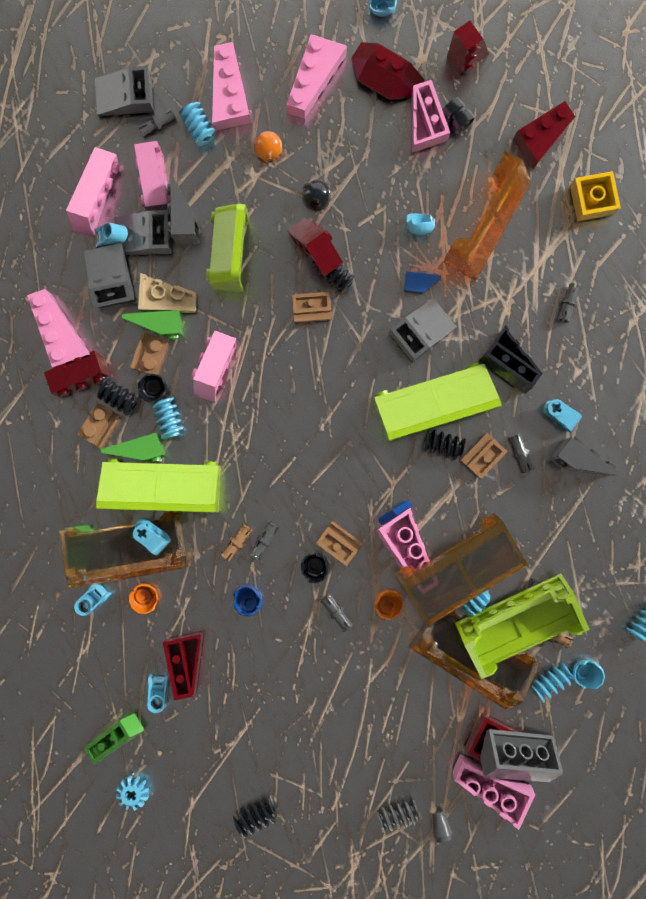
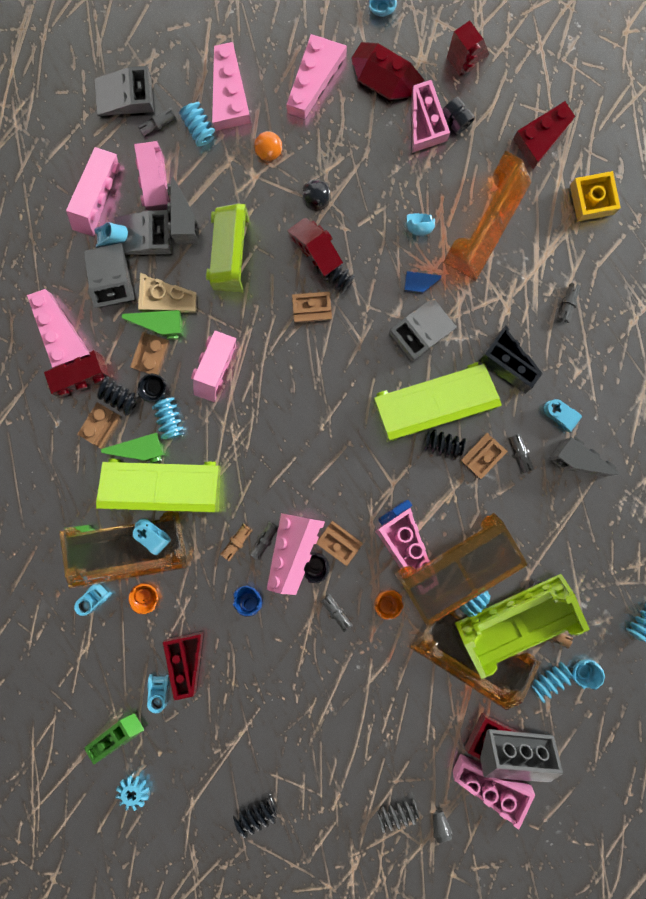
none -> bright pink wedge [267,513,325,595]

